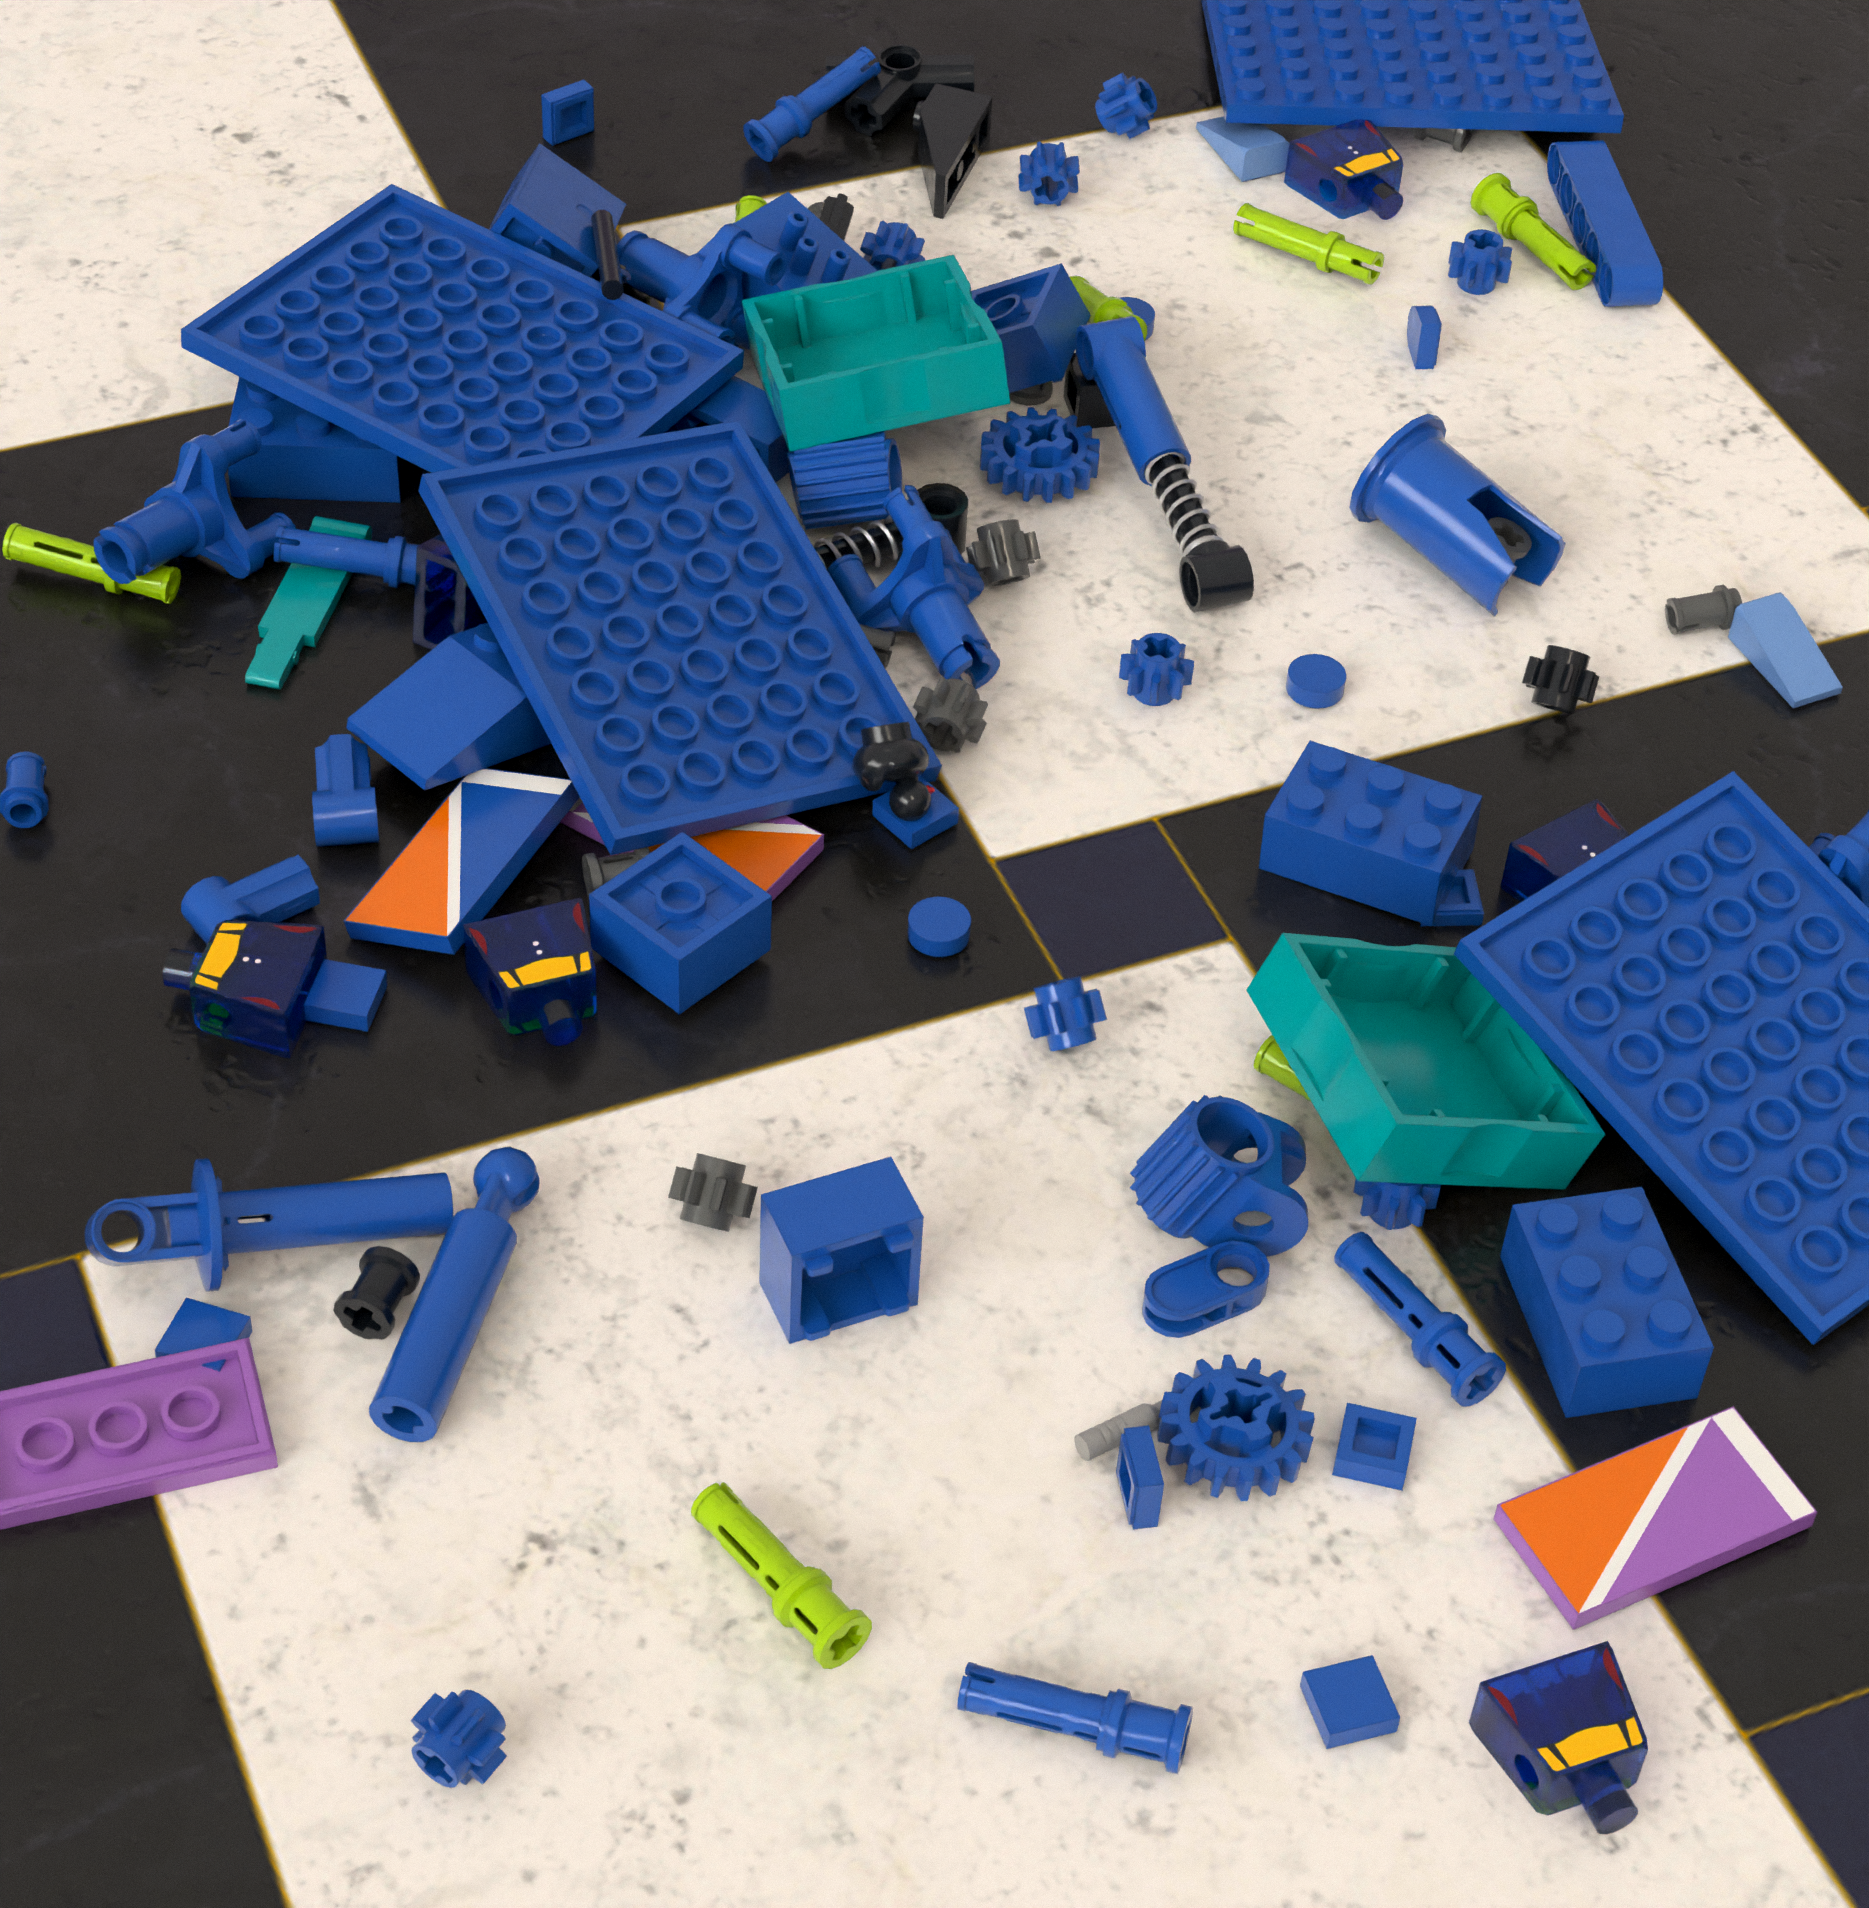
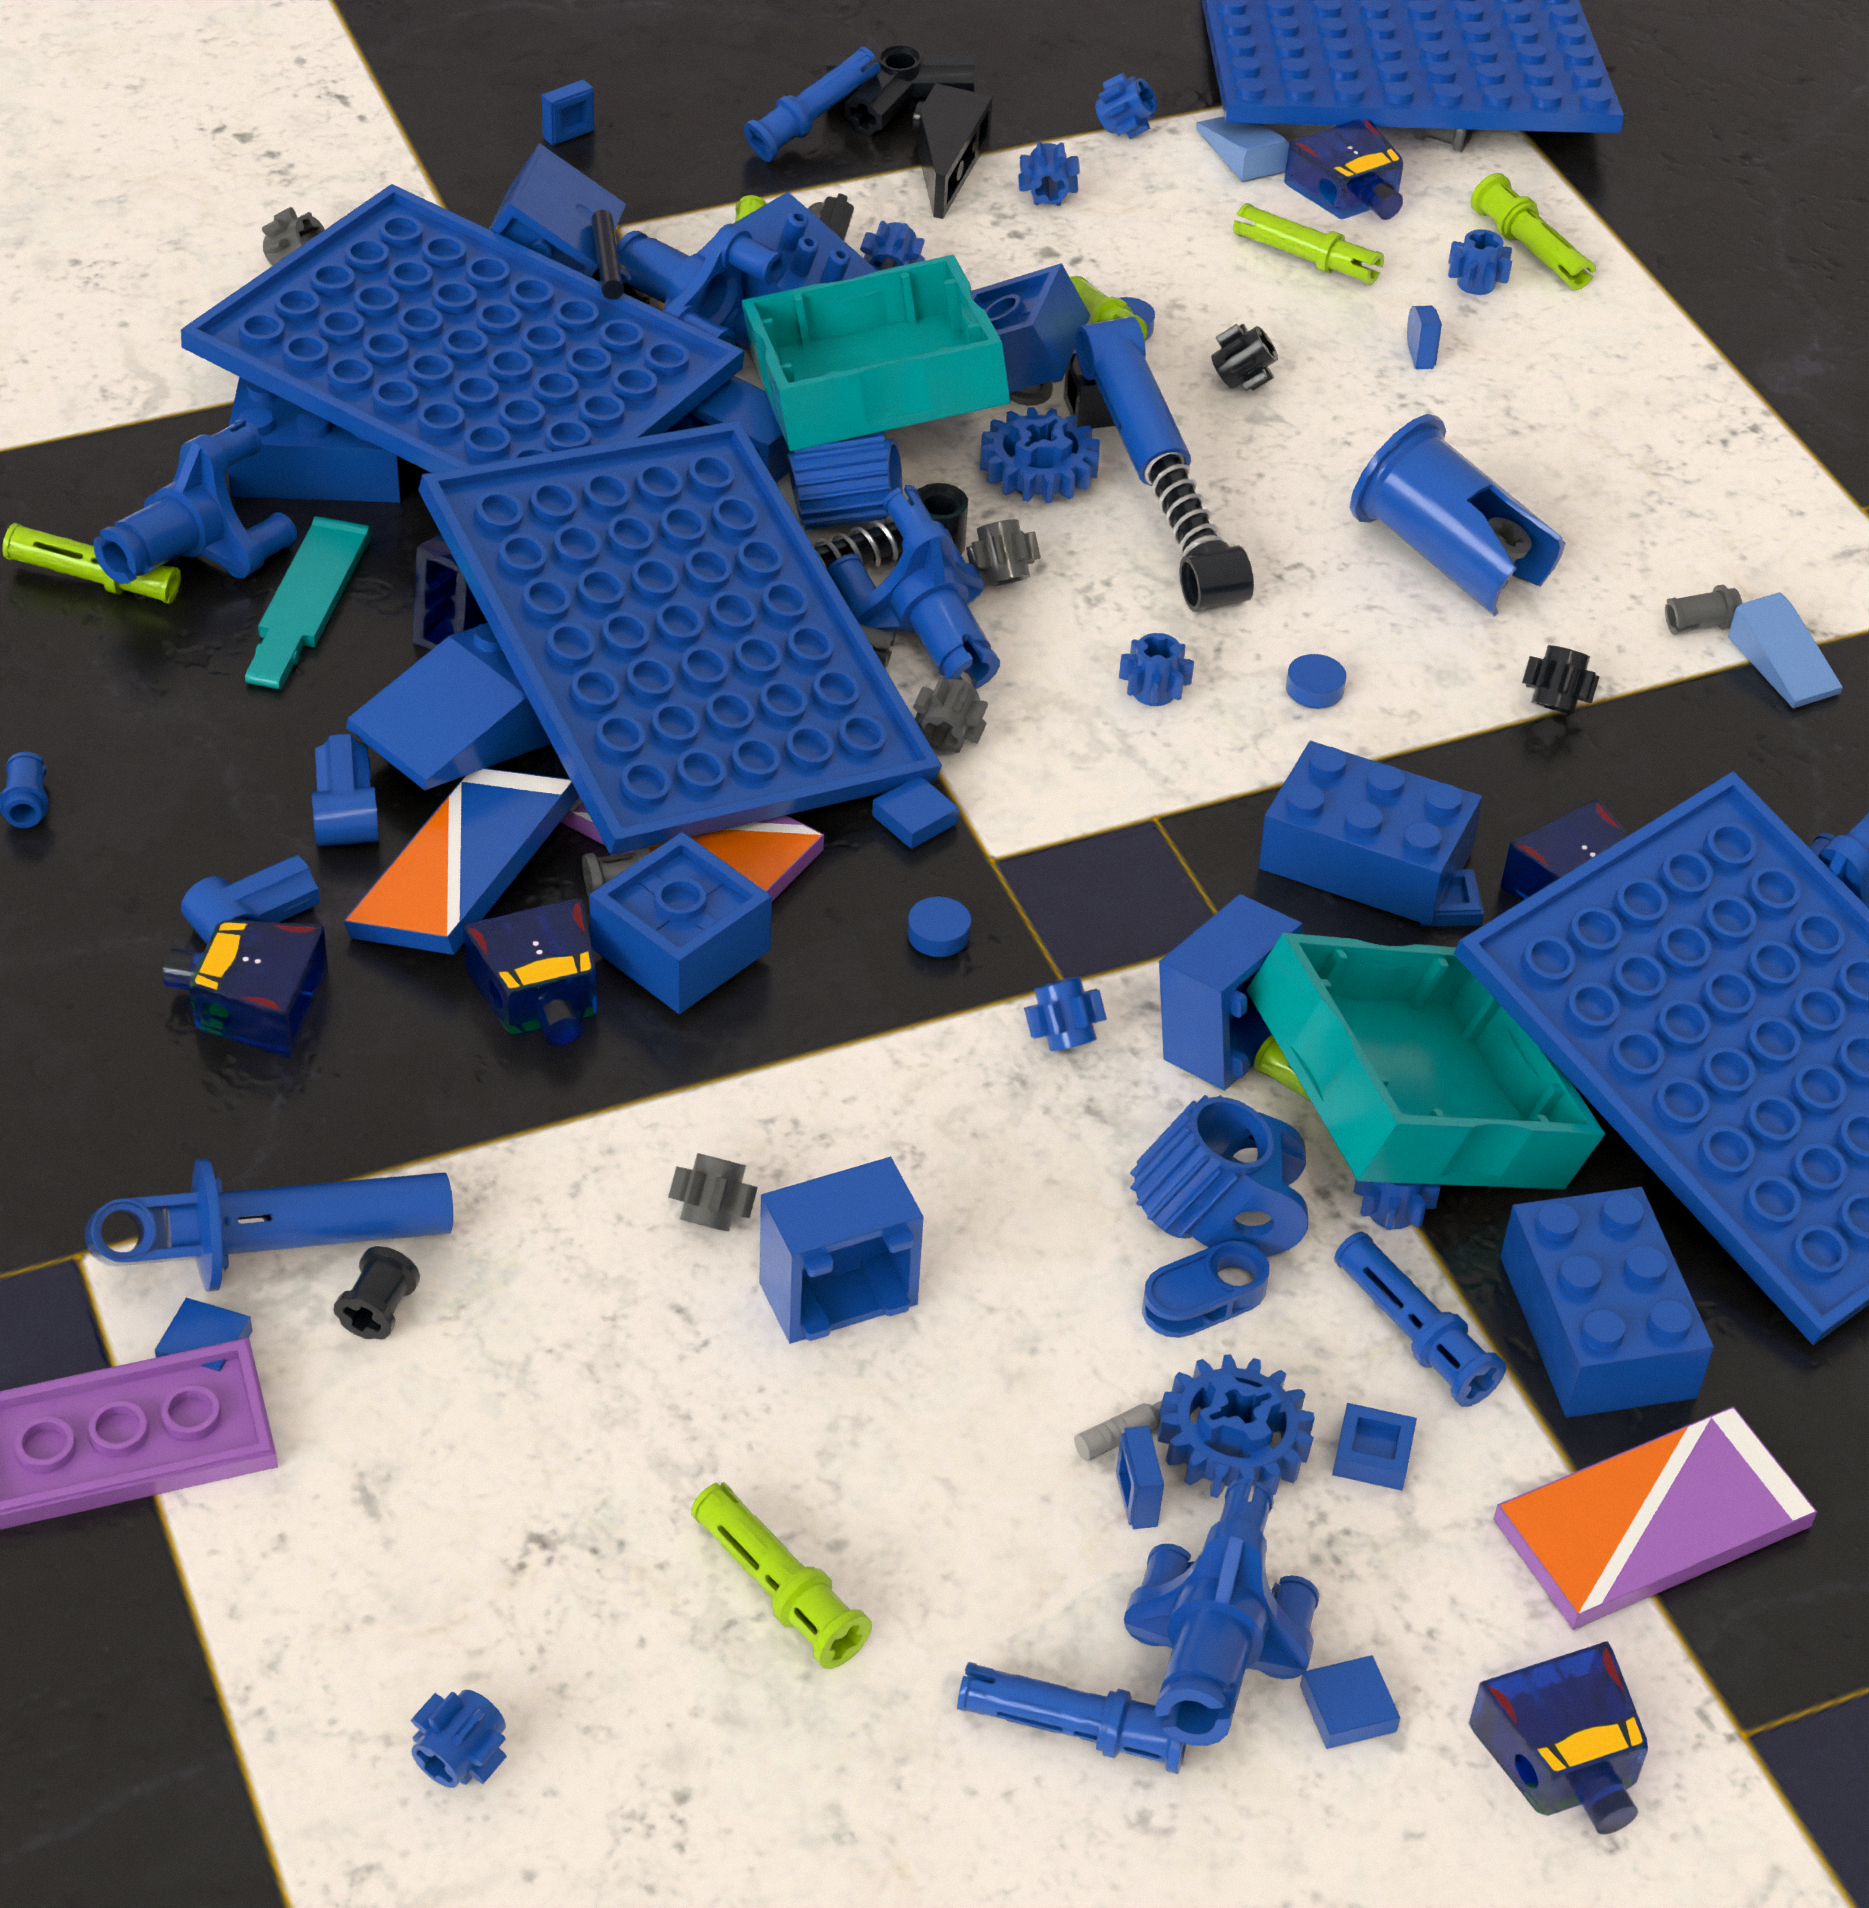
blue pin [273,525,451,595] -> none
blue tile [304,959,388,1032] -> none
blue piece [369,1146,540,1442] -> none
black animal [852,722,935,821] -> none
blue beam [1547,140,1663,307] -> none
none -> dark grey gear [262,207,325,266]
none -> blue wheel [1123,1478,1319,1746]
none -> blue container [1159,894,1303,1091]
none -> black gear [1211,323,1278,391]

